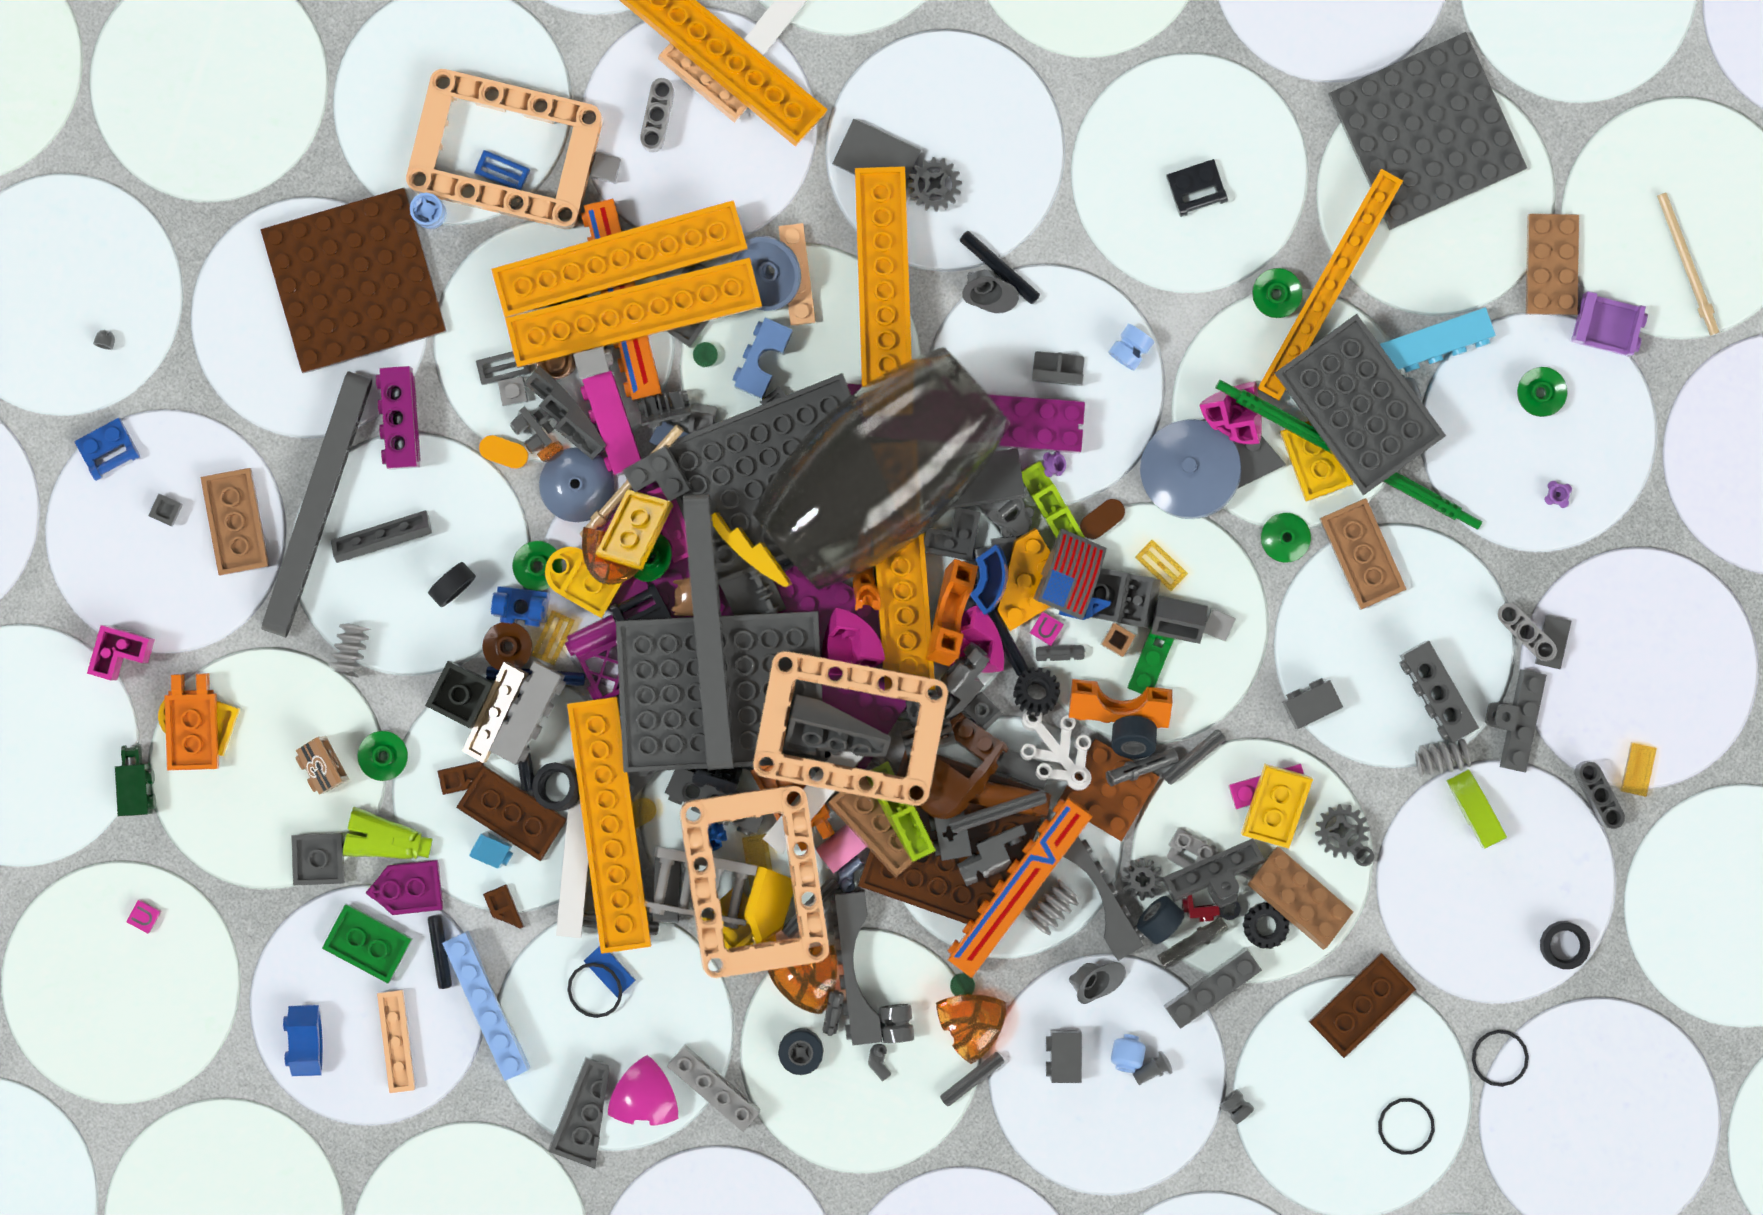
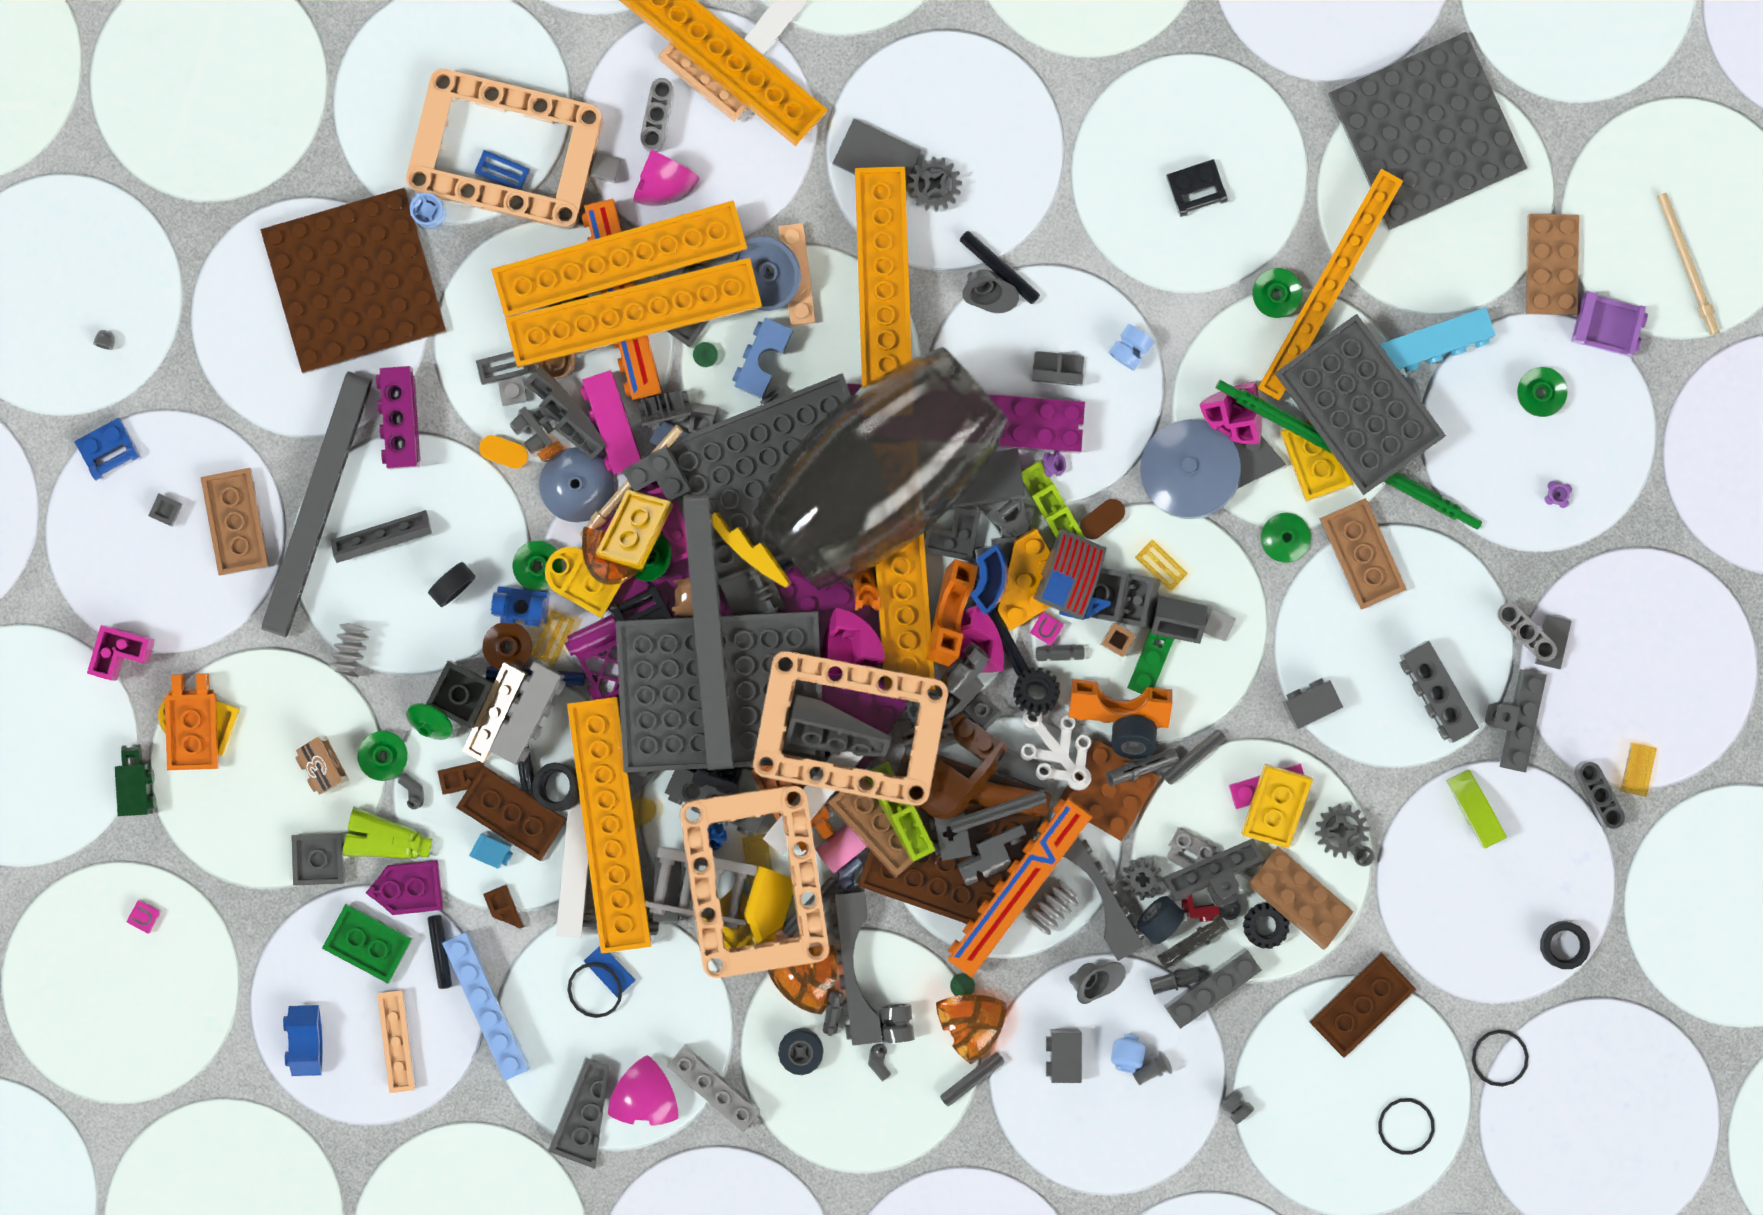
light grey brick [573,346,614,378] -> none
light grey piece [1415,738,1470,777] -> none
none -> dark grey arm [397,773,424,810]
none -> green dish [406,703,453,740]
none -> dark pink brick [633,149,700,206]
none -> dark grey axle [1149,968,1200,995]

